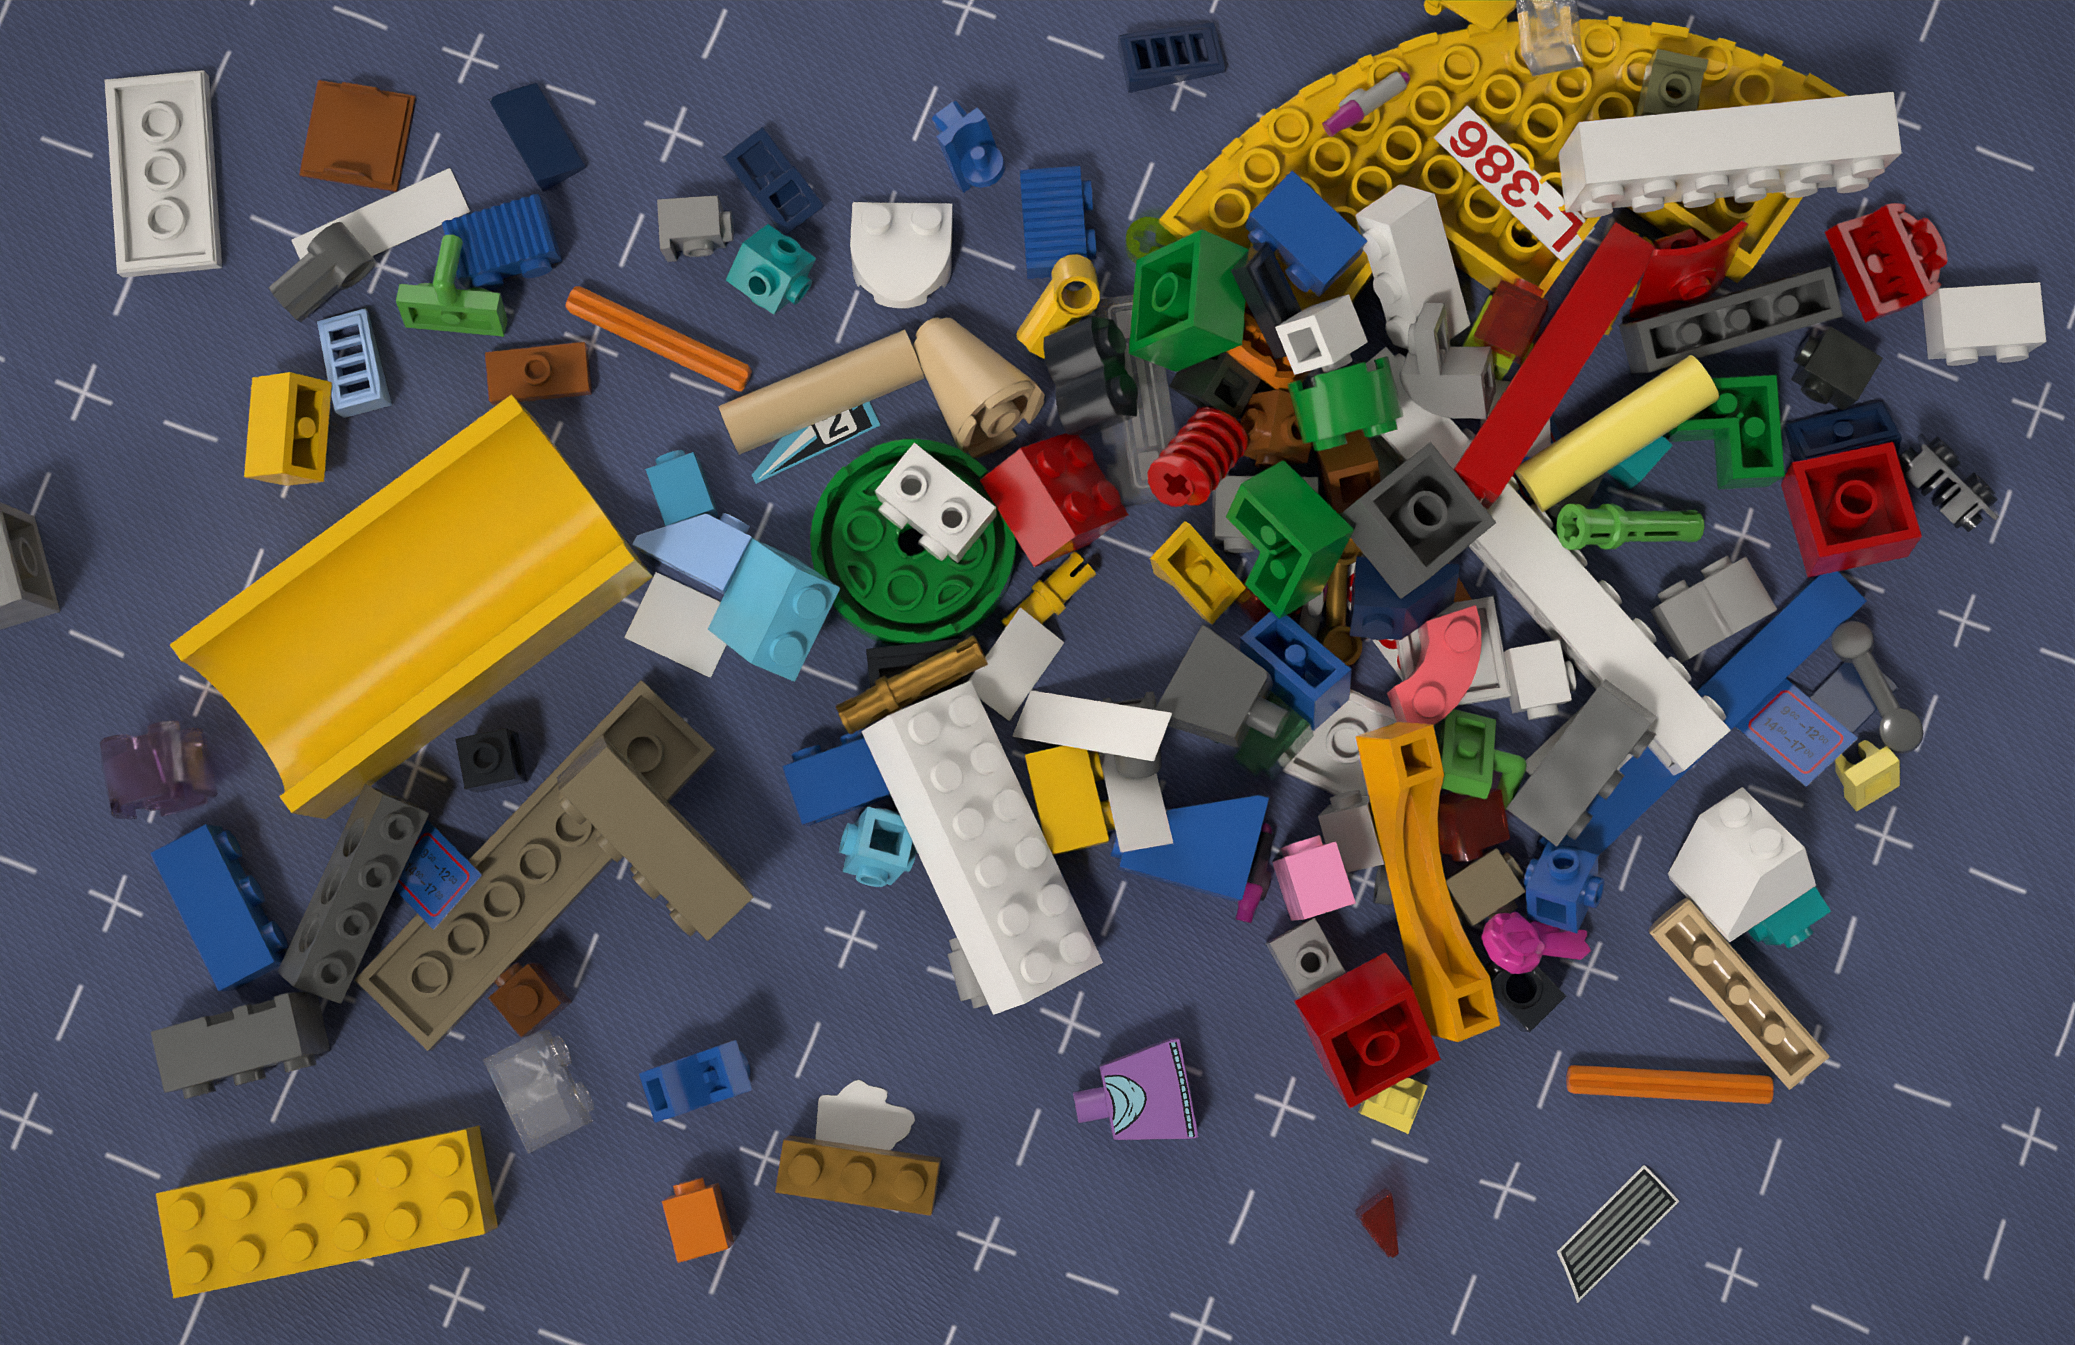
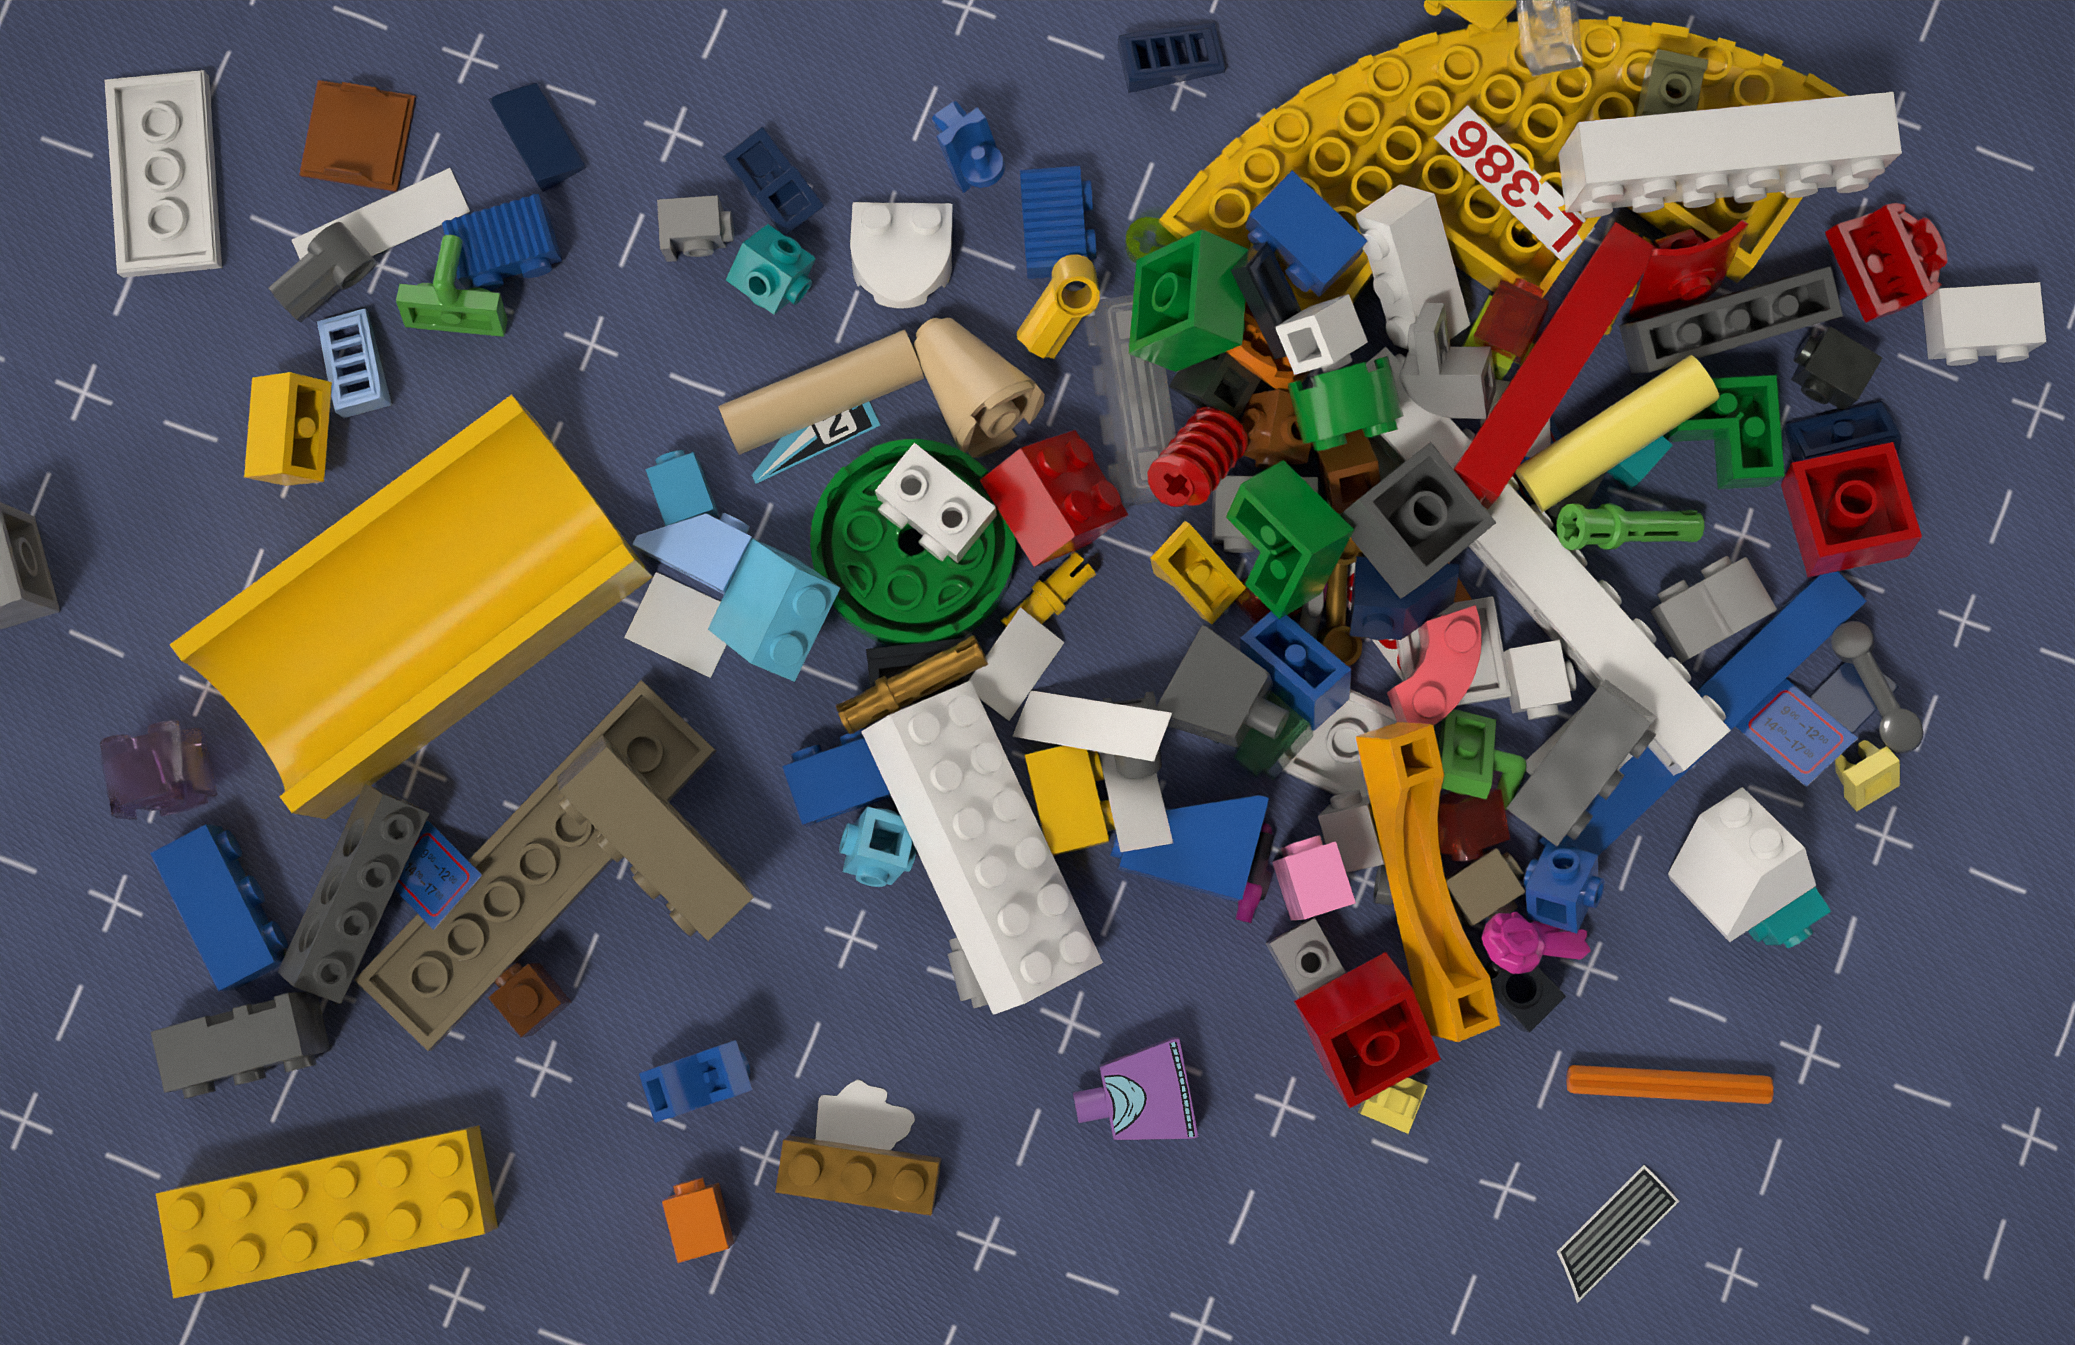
black brick [455,728,528,793] -> none
clear brick [483,1030,594,1154] -> none
dark orange plate [485,342,592,405] -> none
orange axle [565,286,752,391] -> none
black brick [1043,317,1138,436] -> none
piece [1322,71,1410,137] -> none
clear red slope [1355,1188,1399,1258] -> none
tan brick [1648,898,1830,1090] -> none
black hinge [1898,433,1999,532] -> none

